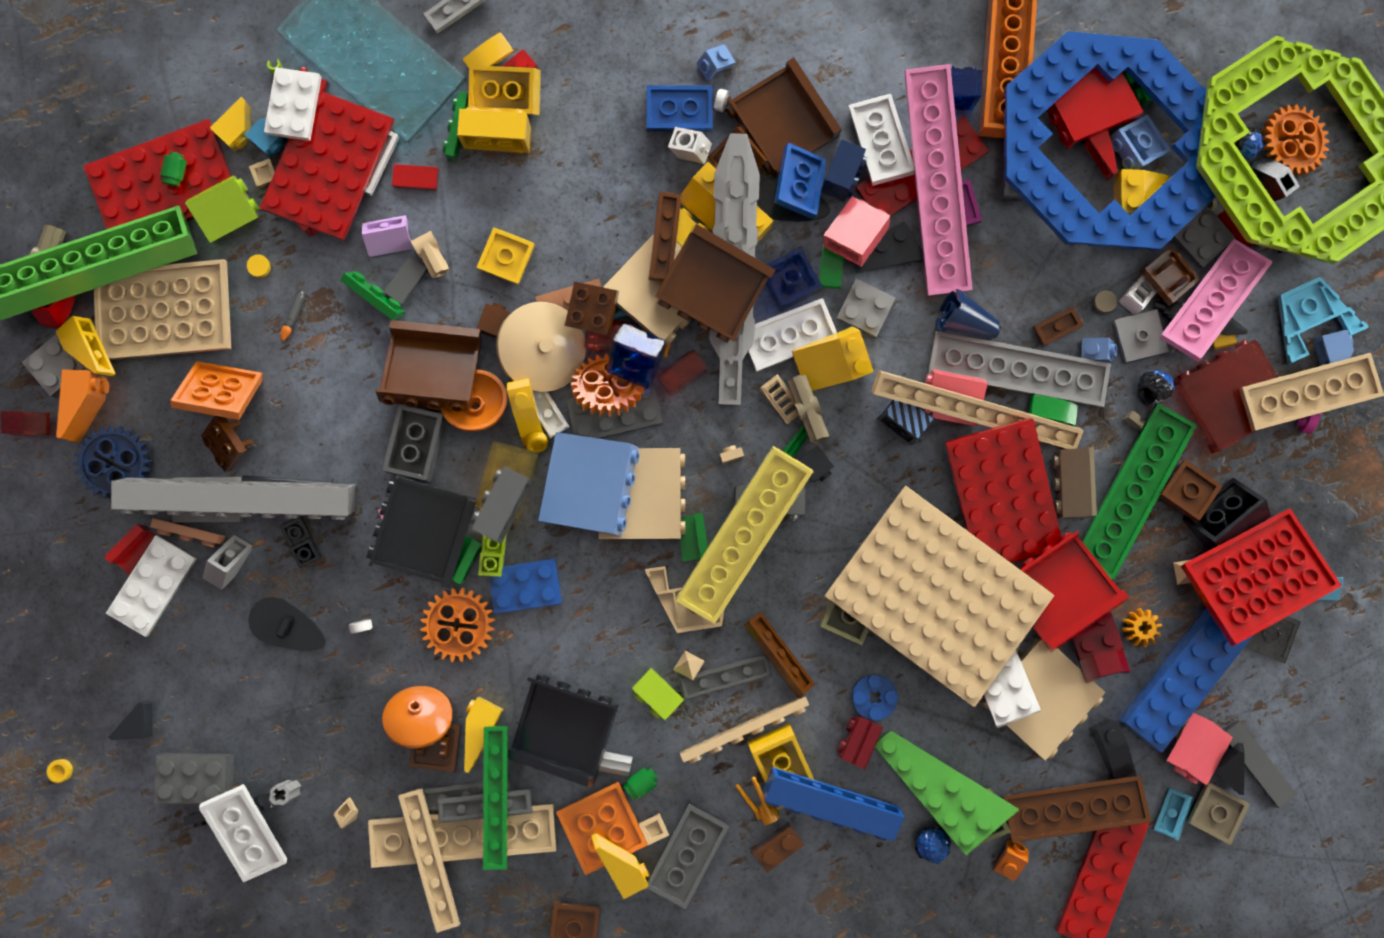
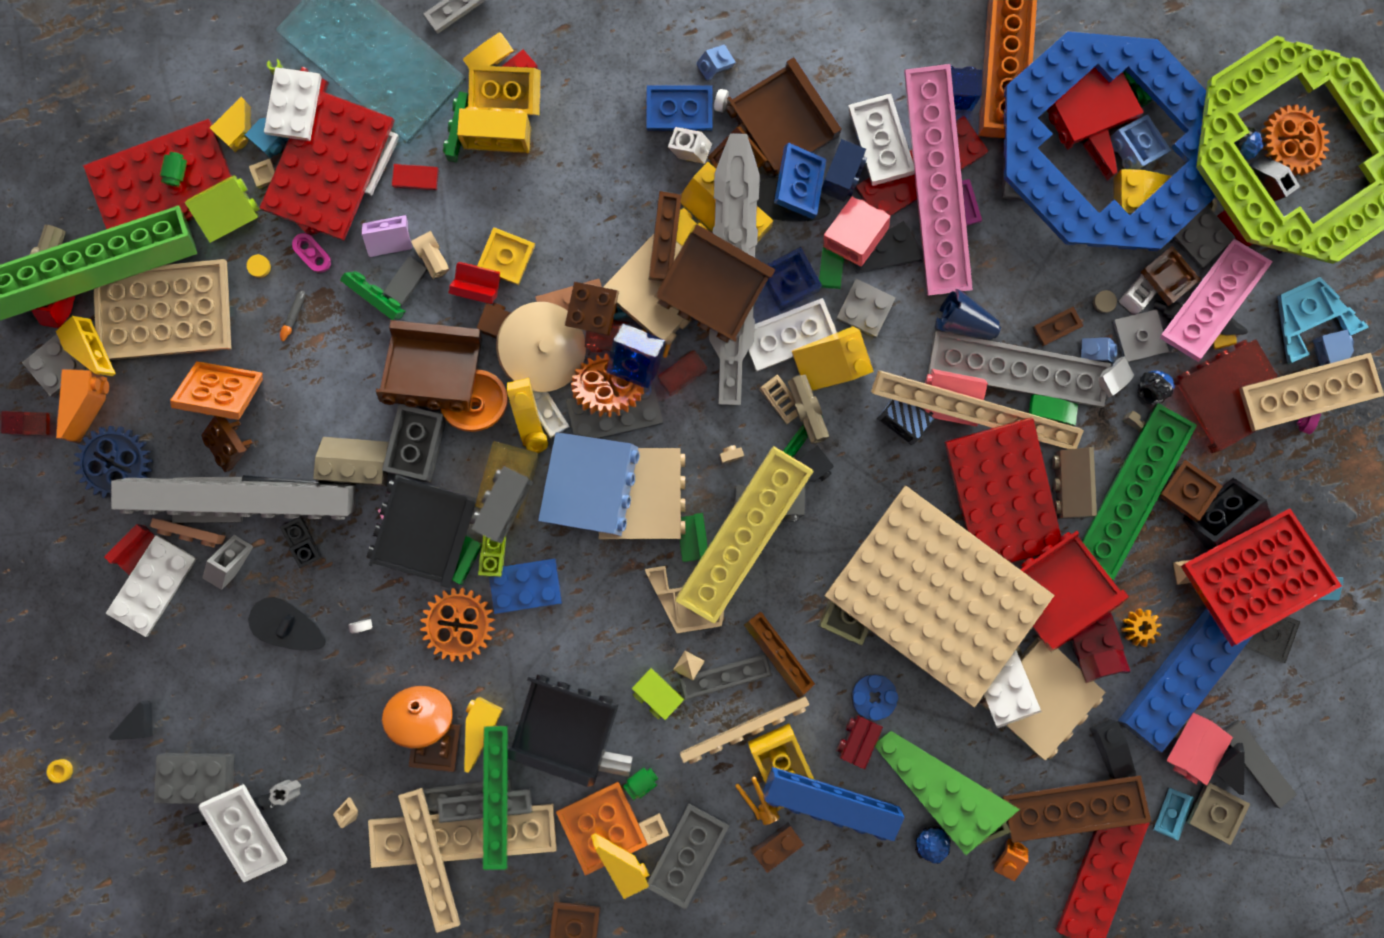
none -> dark pink plate [292,233,331,273]
none -> dark tan slope [313,437,389,487]
none -> red panel [448,262,501,304]
none -> light grey slope [1099,356,1134,397]

